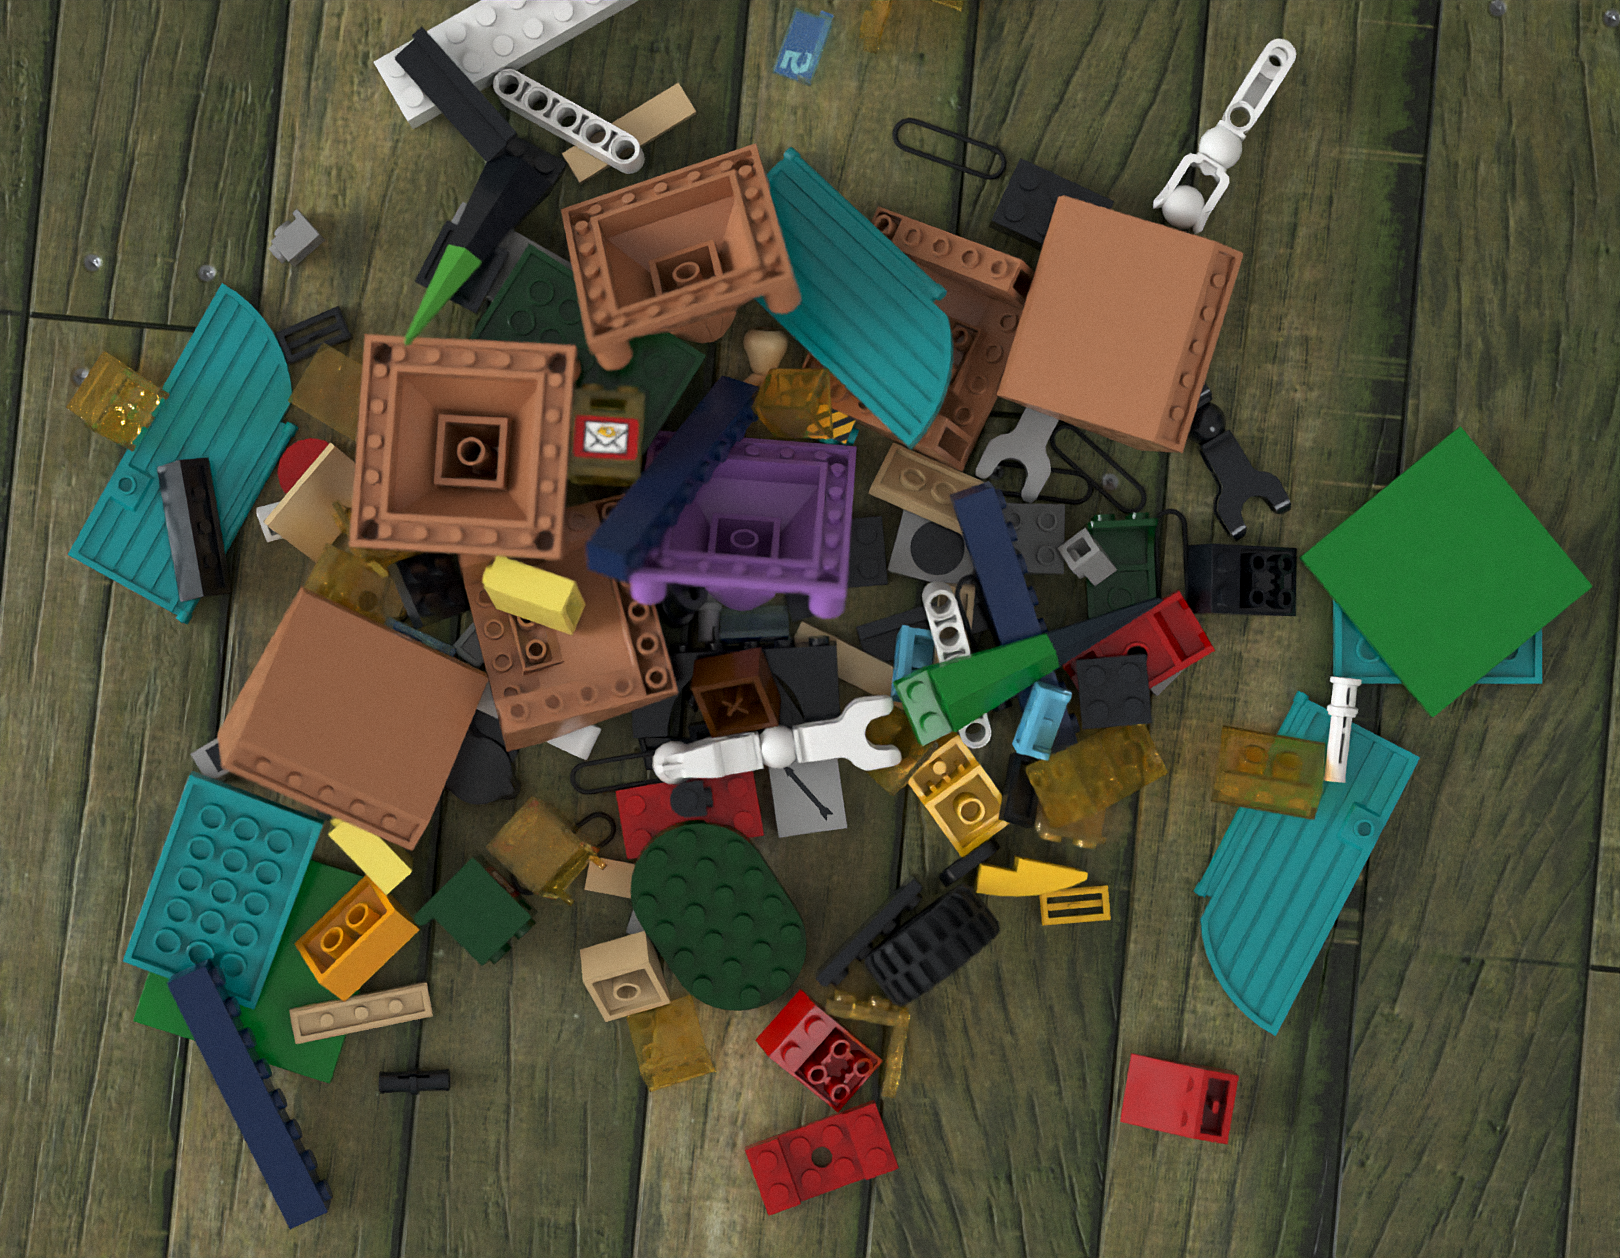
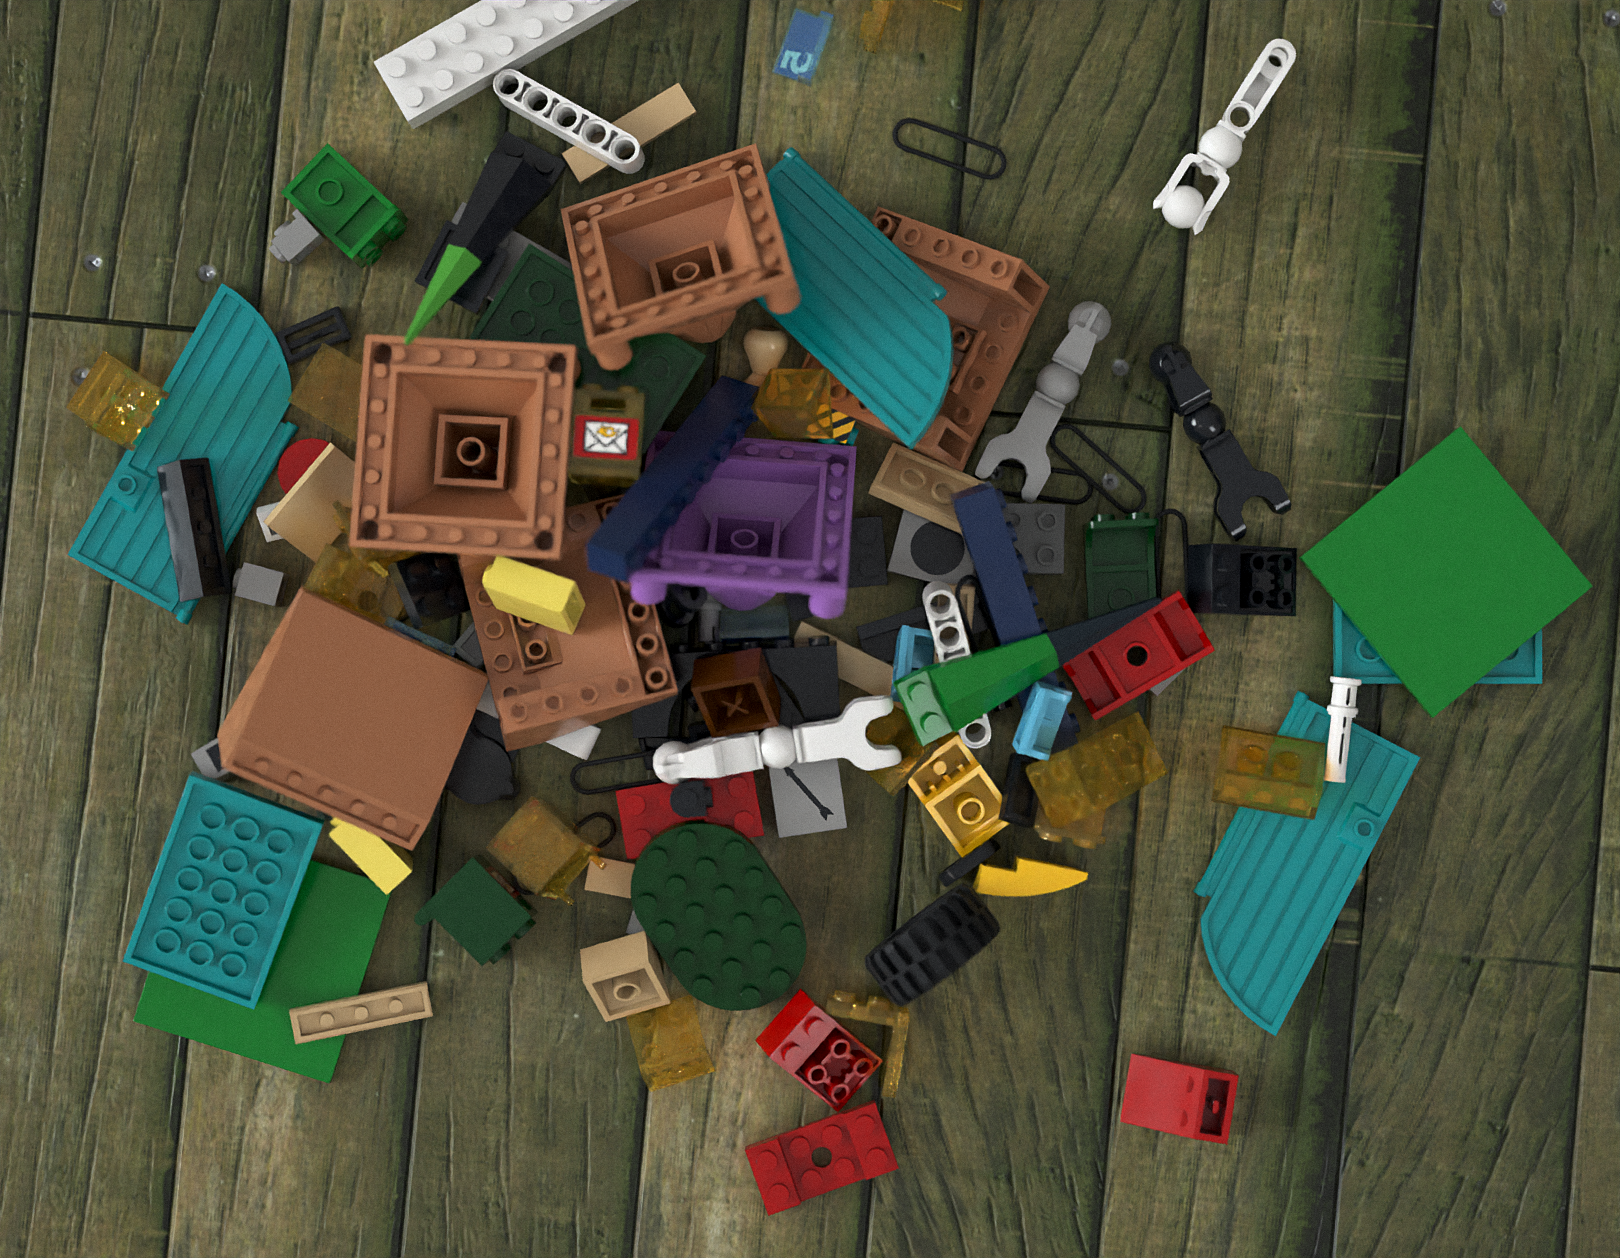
dark blue brick [167,958,333,1229] -> none
light orange slope [294,874,420,1002] -> none
black pin [379,1067,451,1095] -> none
black panel [395,27,518,162] -> none
black tile [815,875,923,987] -> none
black brick [989,158,1114,251] -> none
nougat slope [997,196,1244,453] -> none
yellow tile [1039,885,1111,926] -> none
light grey brick [1057,528,1117,586] -> none
black plate [1076,653,1152,729] -> none
none -> light grey brick [233,562,290,607]
none -> green bracket [281,143,409,269]

